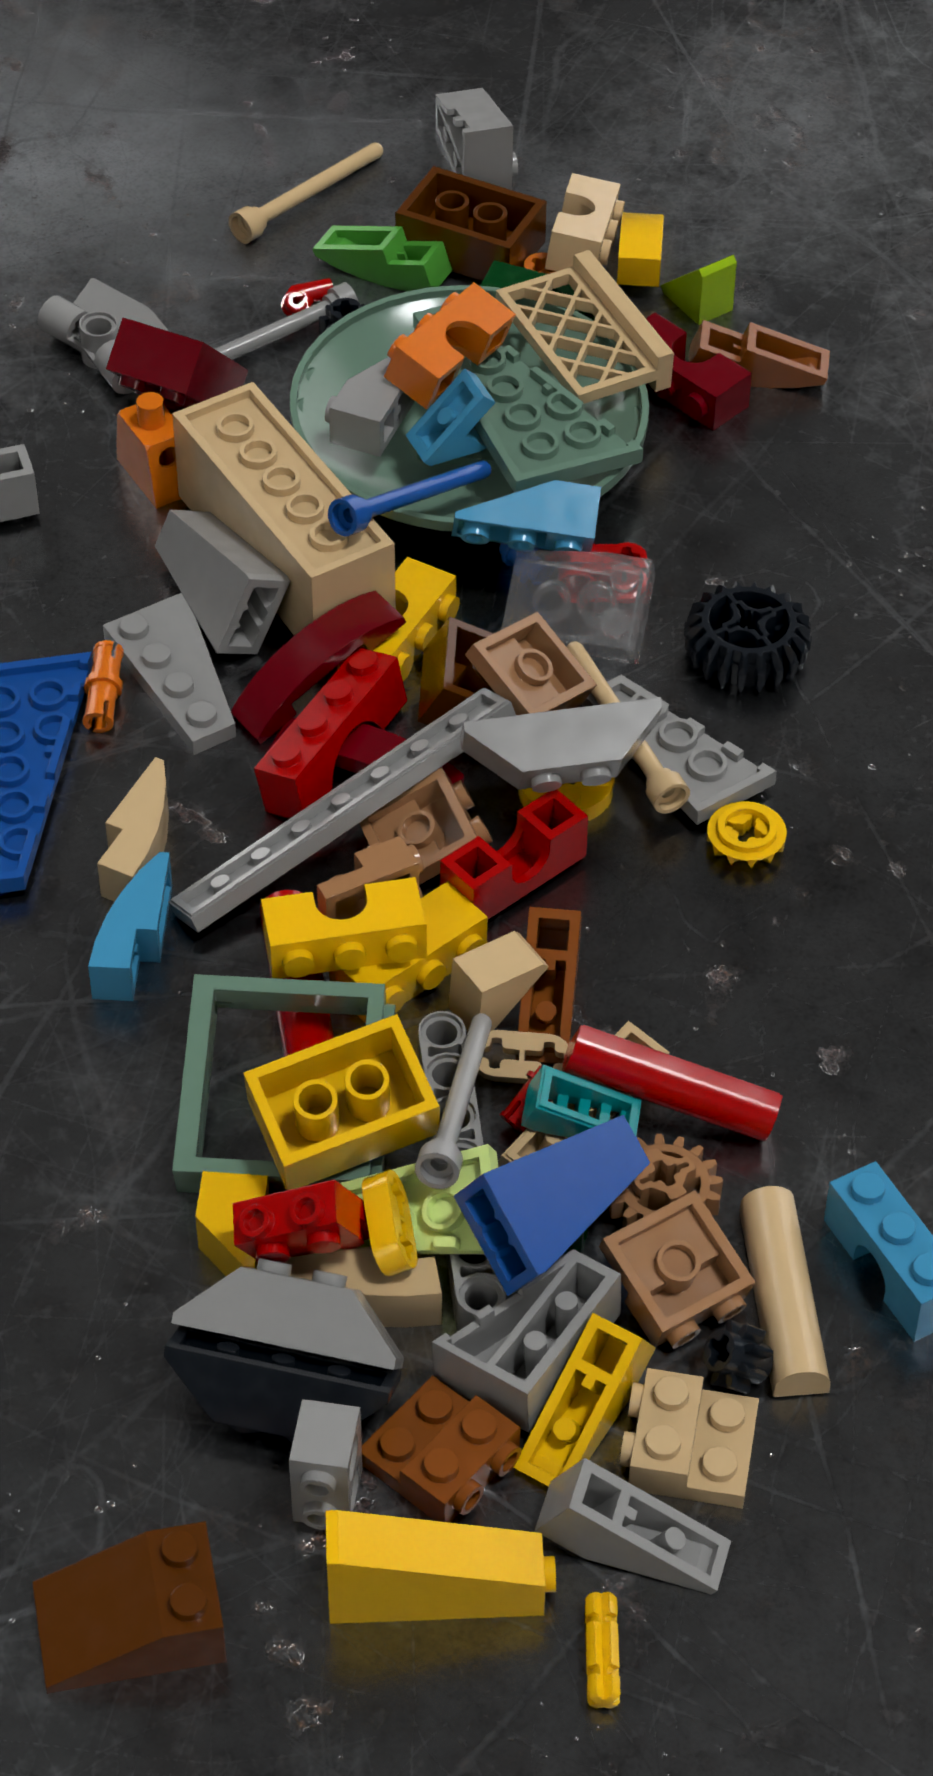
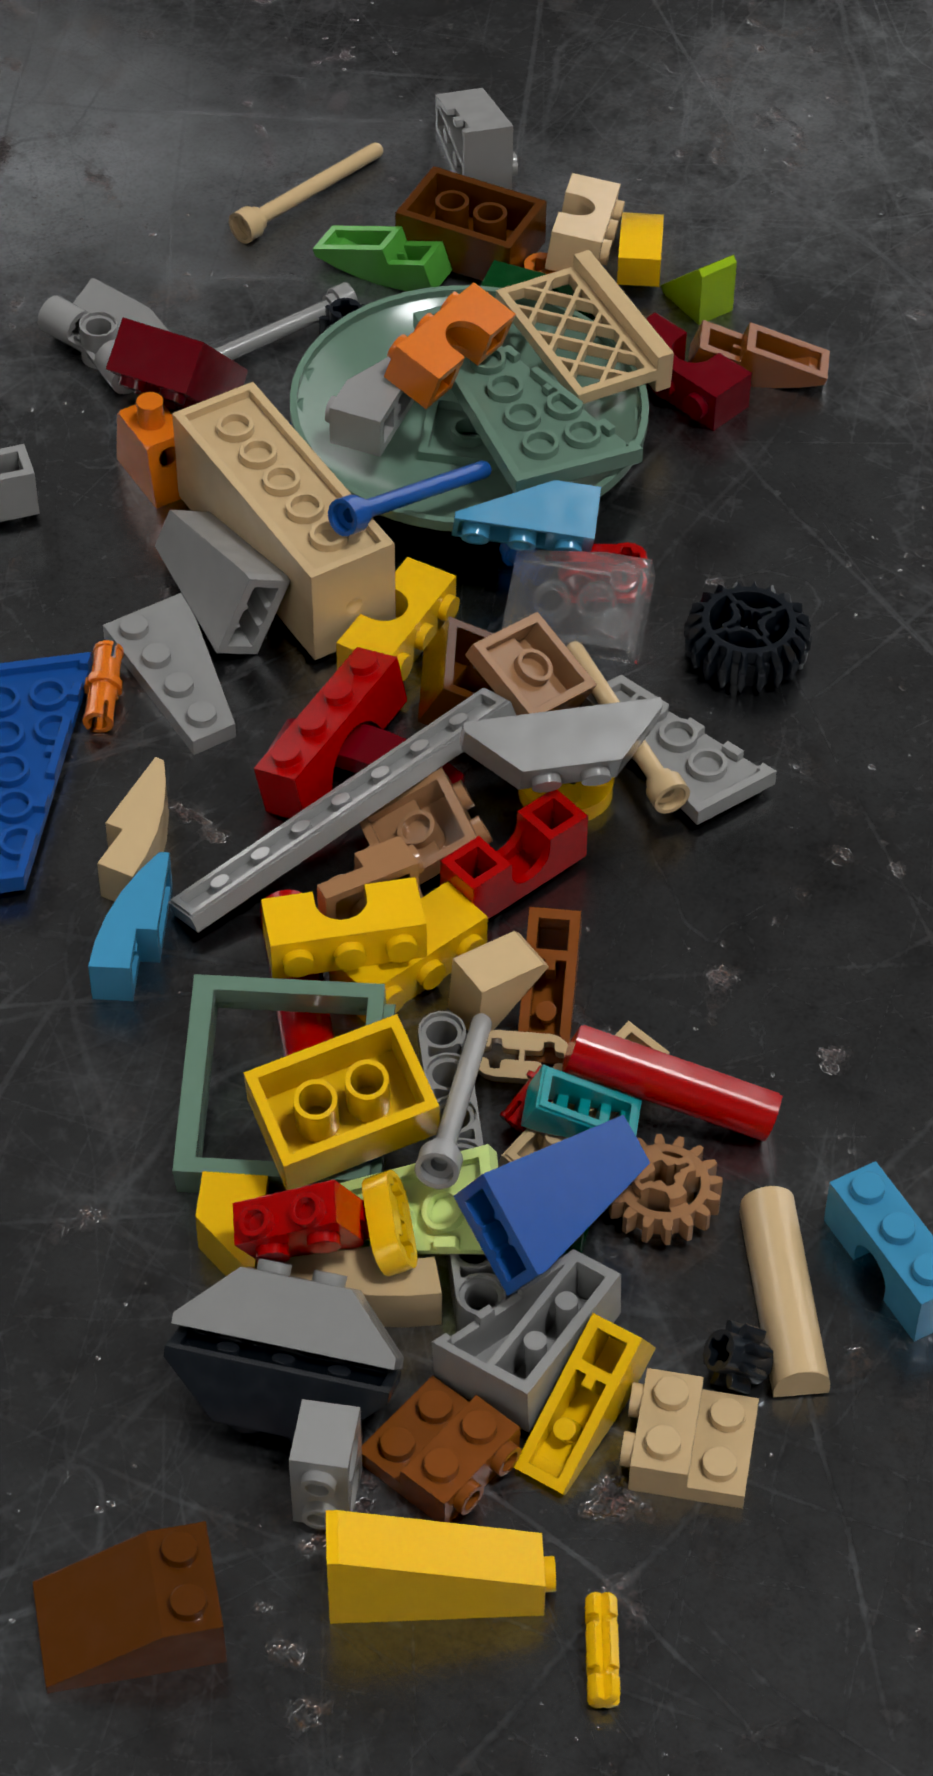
dark red slope [231,590,406,745] -> none
red arm [281,278,333,317] -> none
dark azure slope [406,368,496,466] -> none
light grey slope [535,1458,731,1595] -> none
medium nougat plate [599,1190,755,1349] -> none
yellow gear [707,801,787,868] -> none

